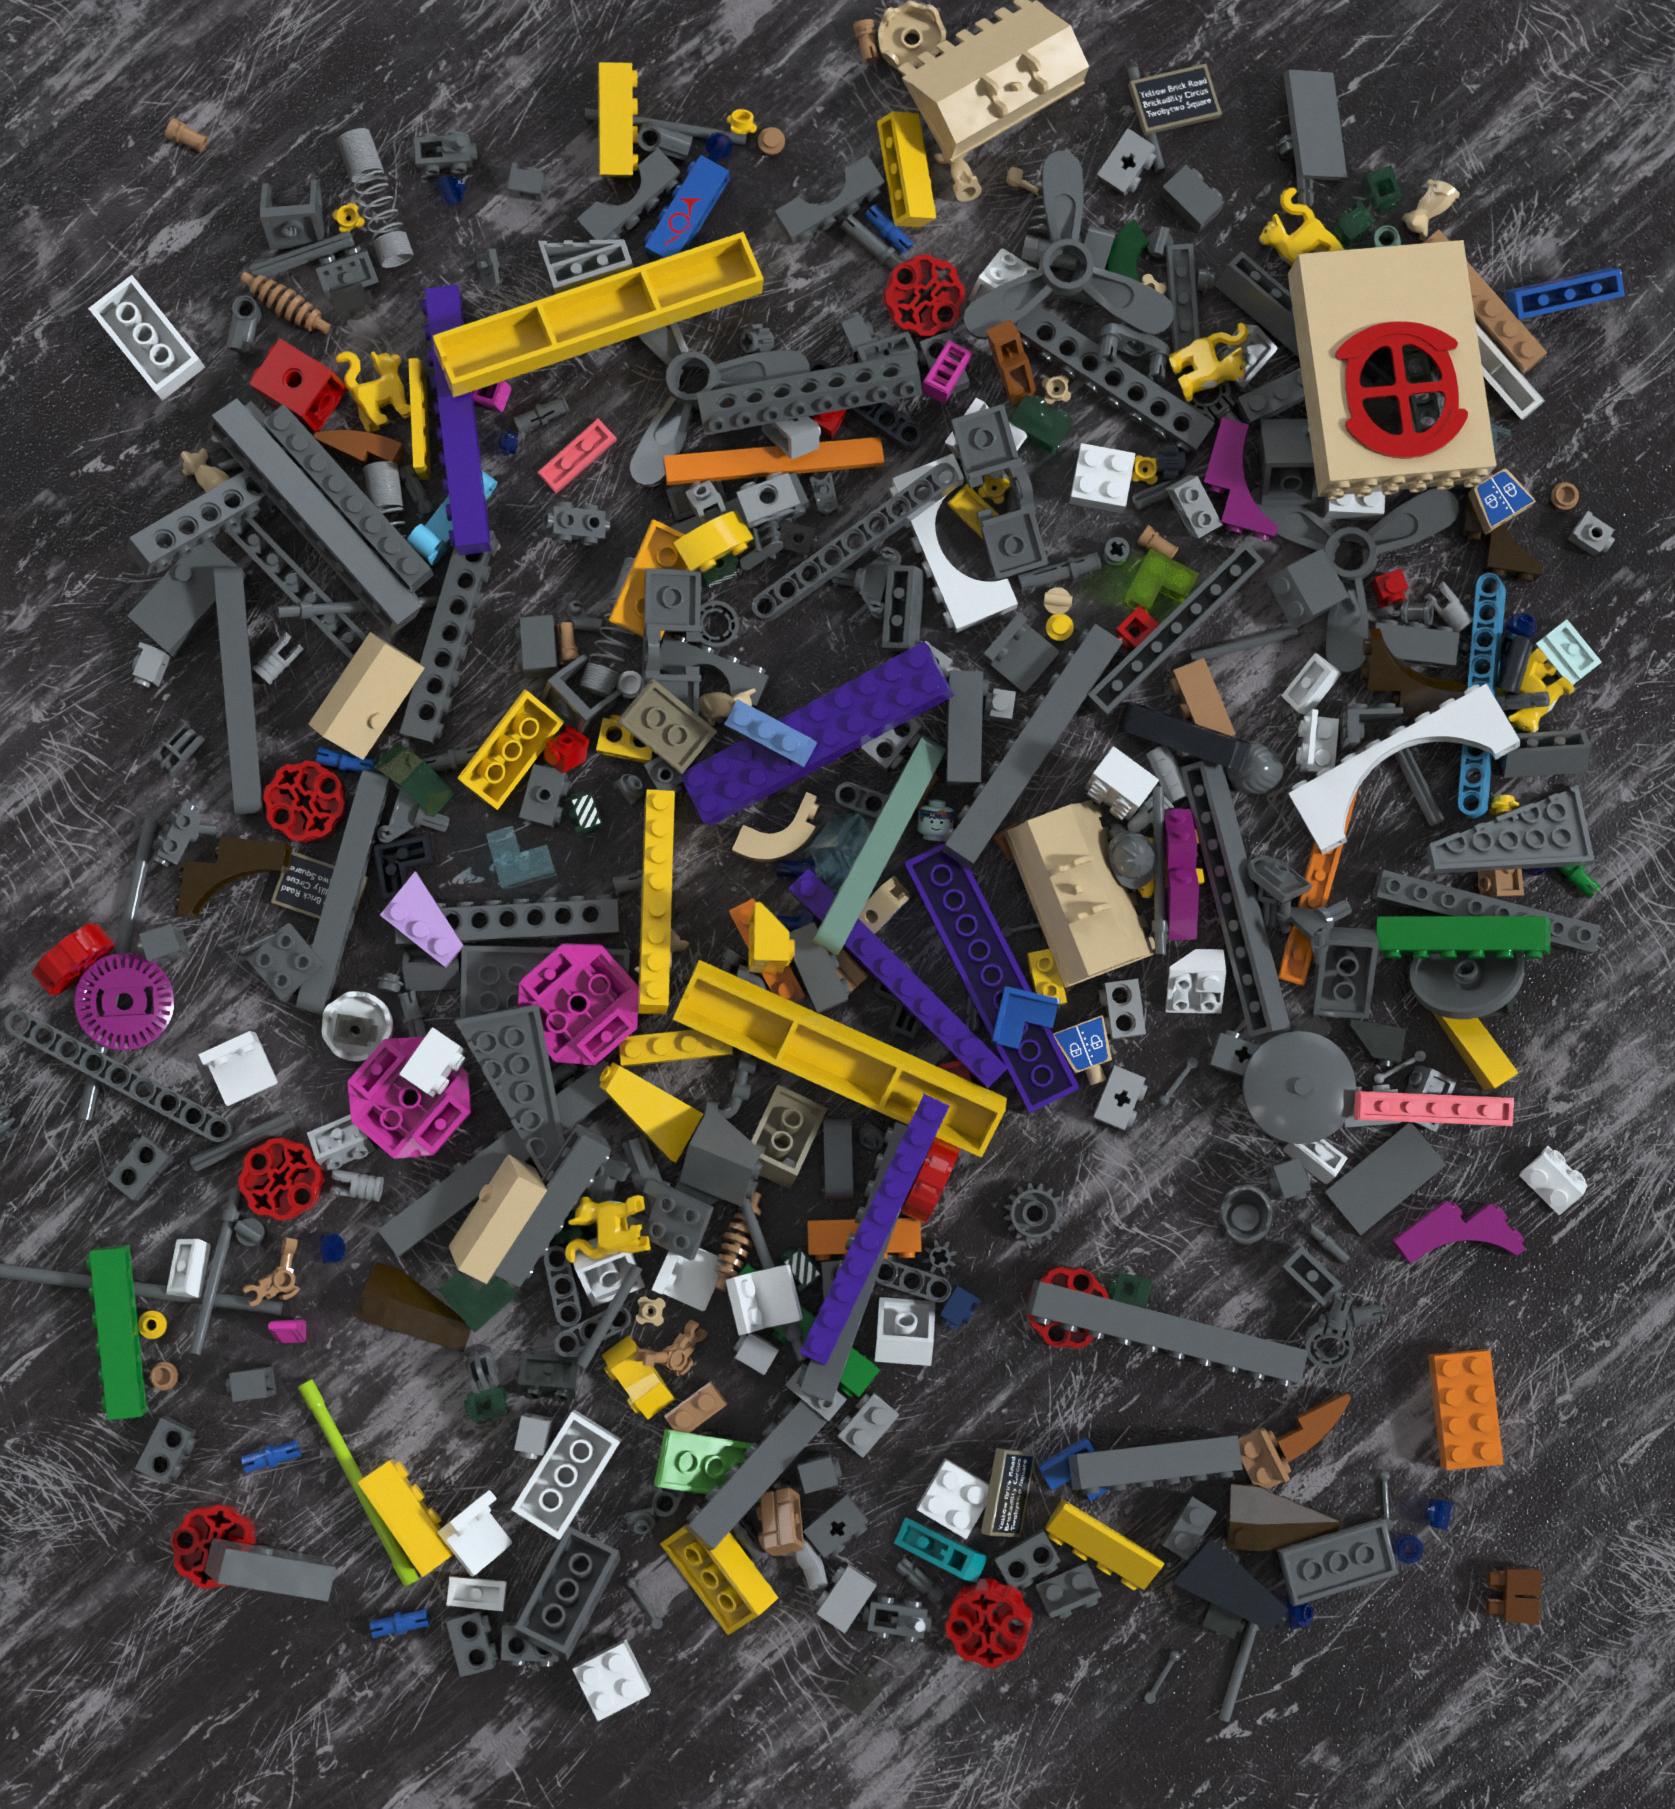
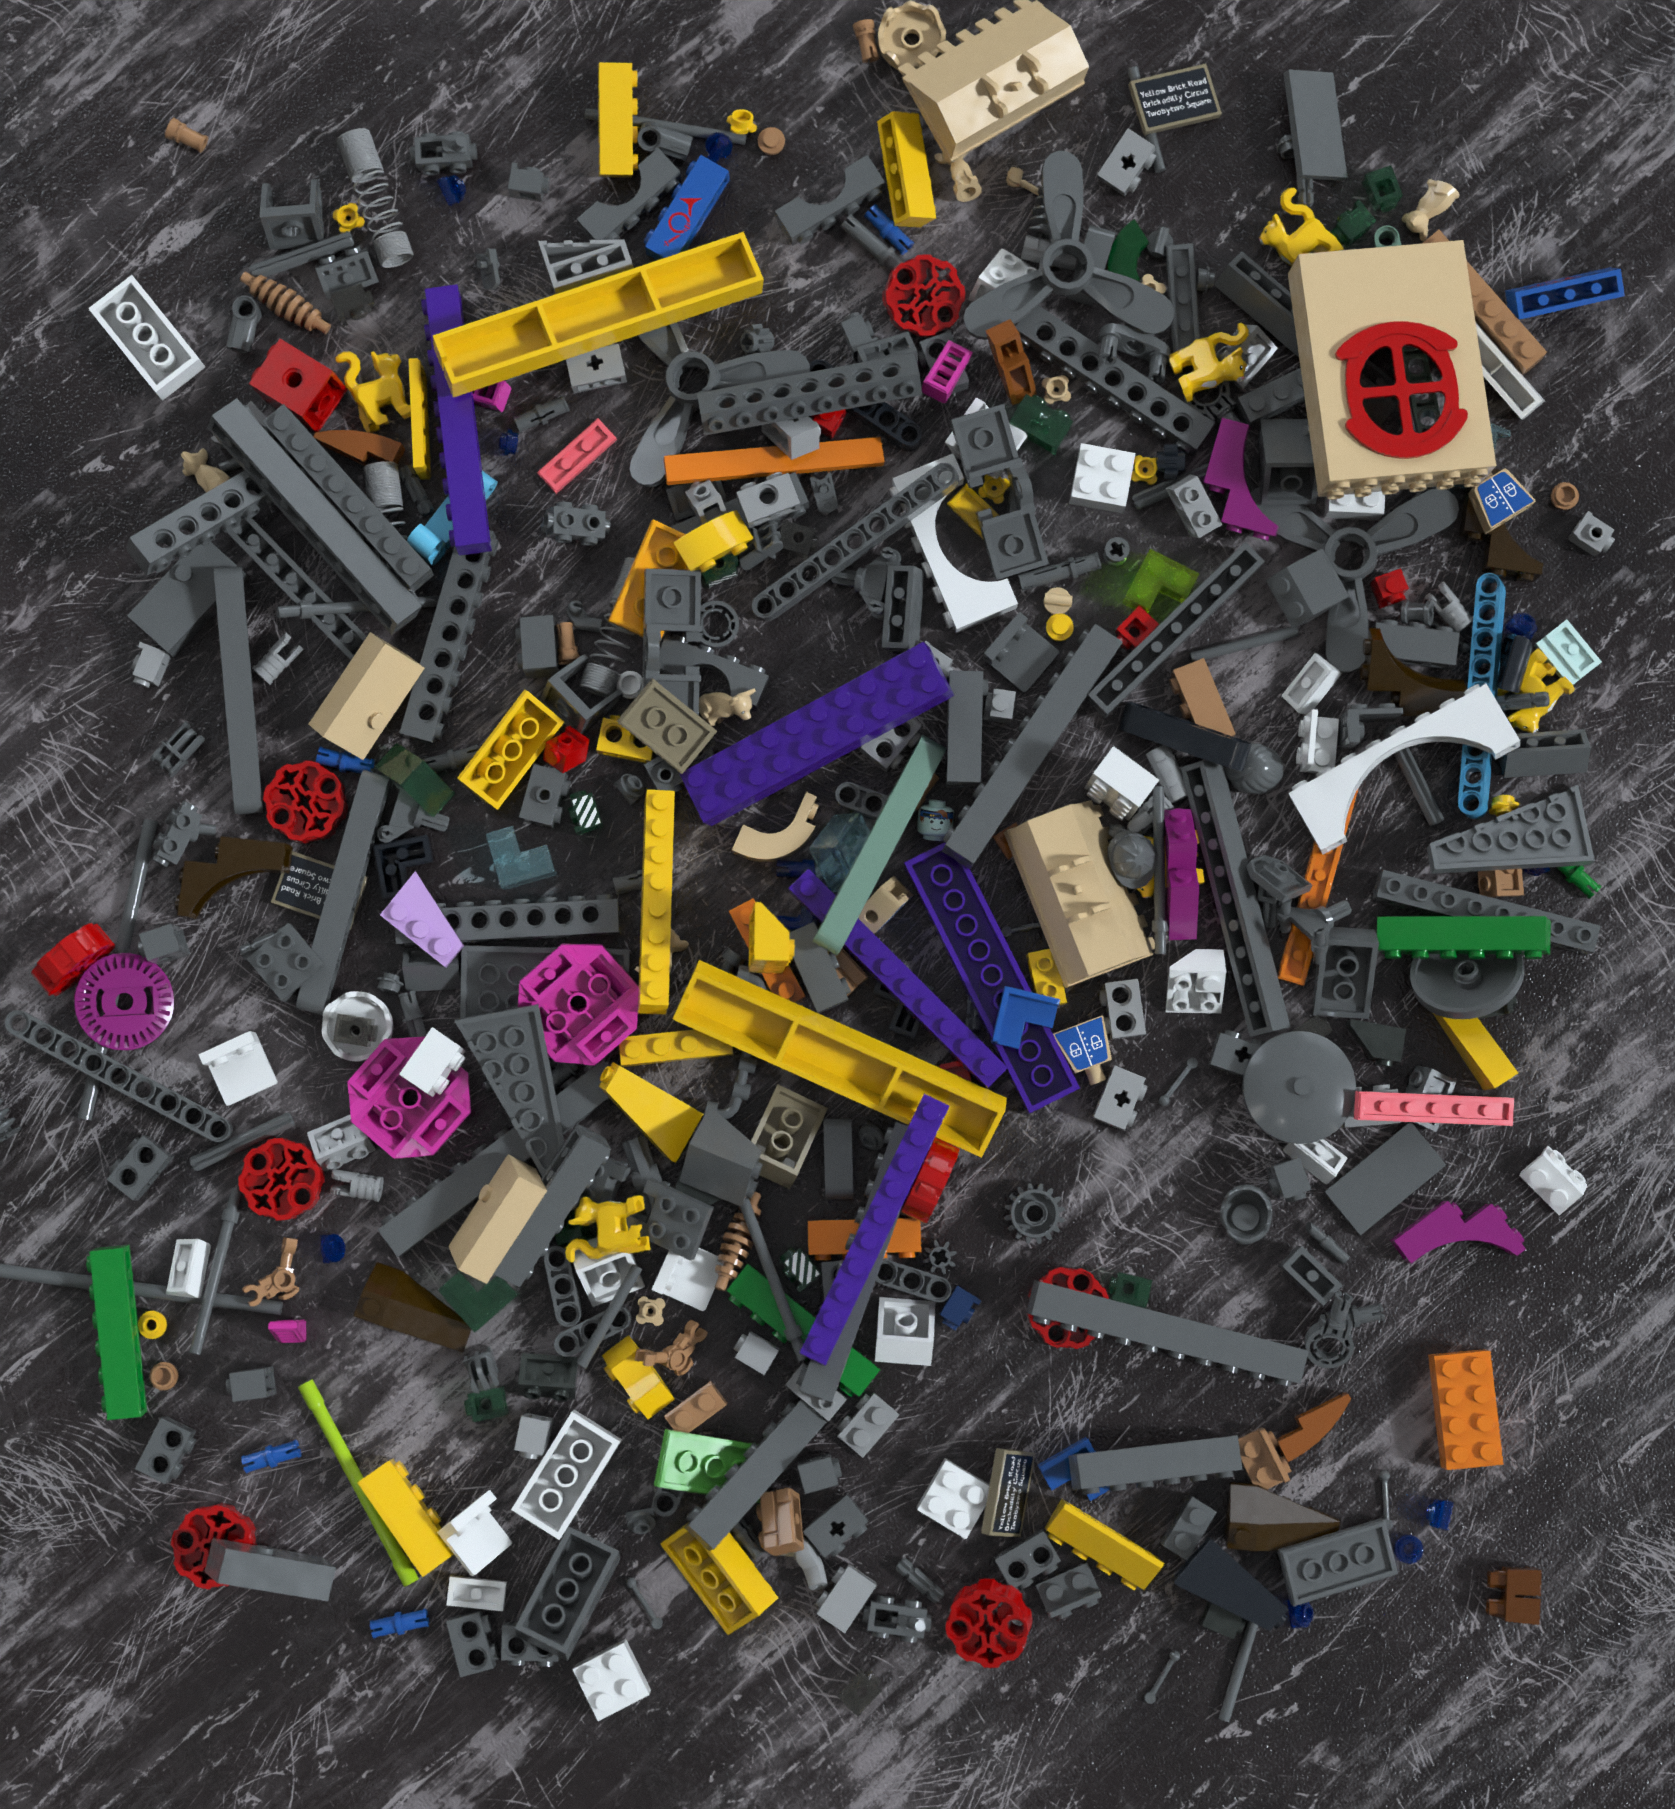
dark grey plate [234,1218,265,1246] -> none
medium blue brick [725,700,817,767] -> none
white bracket [726,1264,803,1335] -> none
teal slope [894,1517,988,1583] -> none
medium nougat pin [1136,525,1179,563] -> none
dark grey brick [1160,165,1224,233] -> none
light grey hinge [1374,1050,1426,1084] -> none
none -> light grey brick [566,344,627,393]

